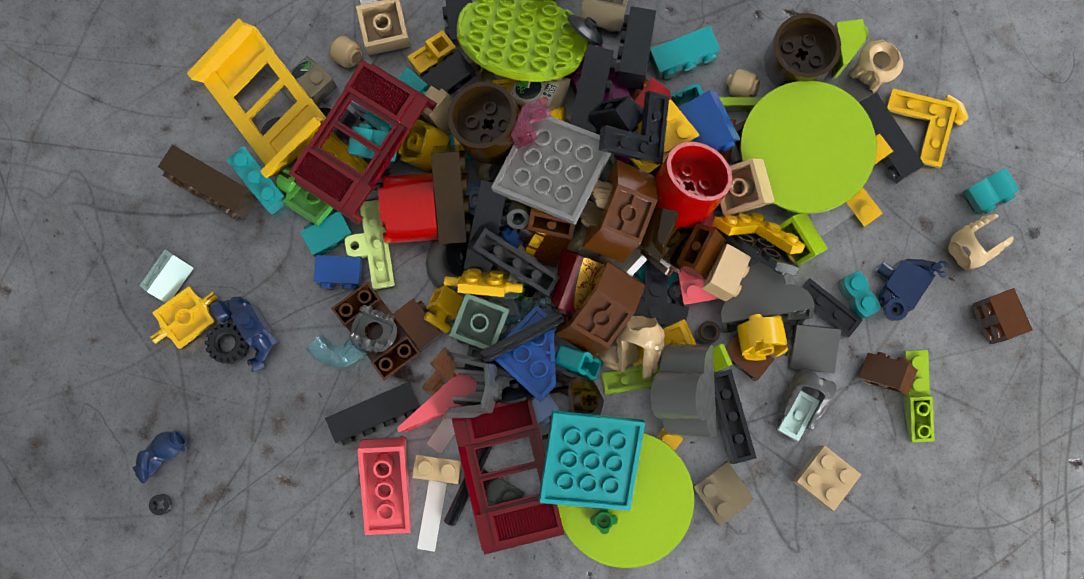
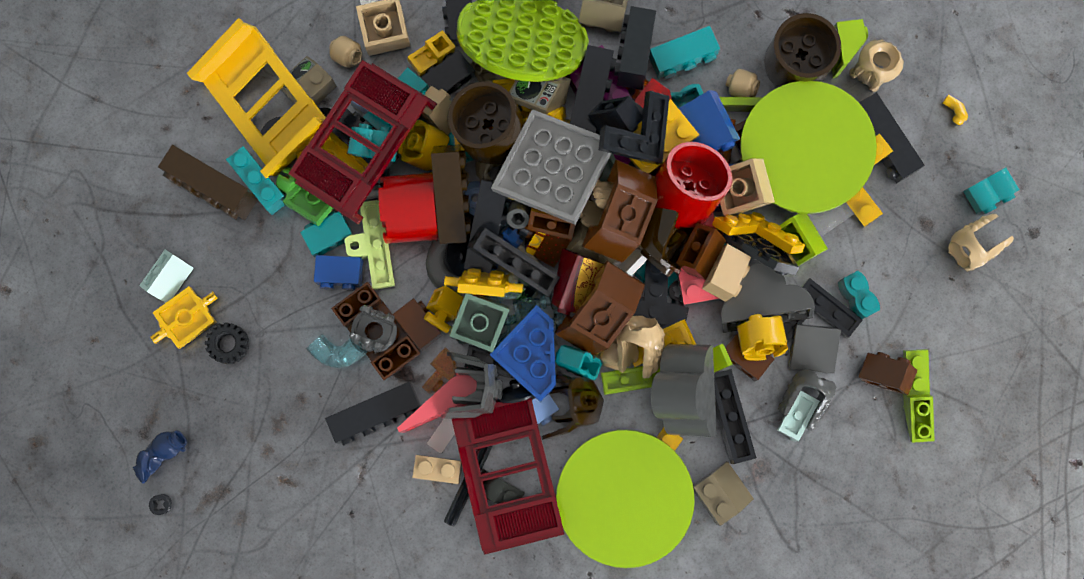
dark blue torso [211,296,278,372] -> none
coral slope [358,437,411,535] -> none
white sticker [417,480,447,552] -> none
black axle [480,311,565,363] -> none
clear pink slope [511,96,551,149] -> none
teal plate [538,410,645,511] -> none
black dish [567,14,603,46] -> none
green plate [590,508,618,534] -> none
dark brown brick [695,321,720,345] -> none
tan brick [792,446,862,511] -> none
dark blue torso [876,259,950,321] -> none
yellow plate [887,88,958,169] -> none
reddish brown brick [973,288,1033,344] -> none

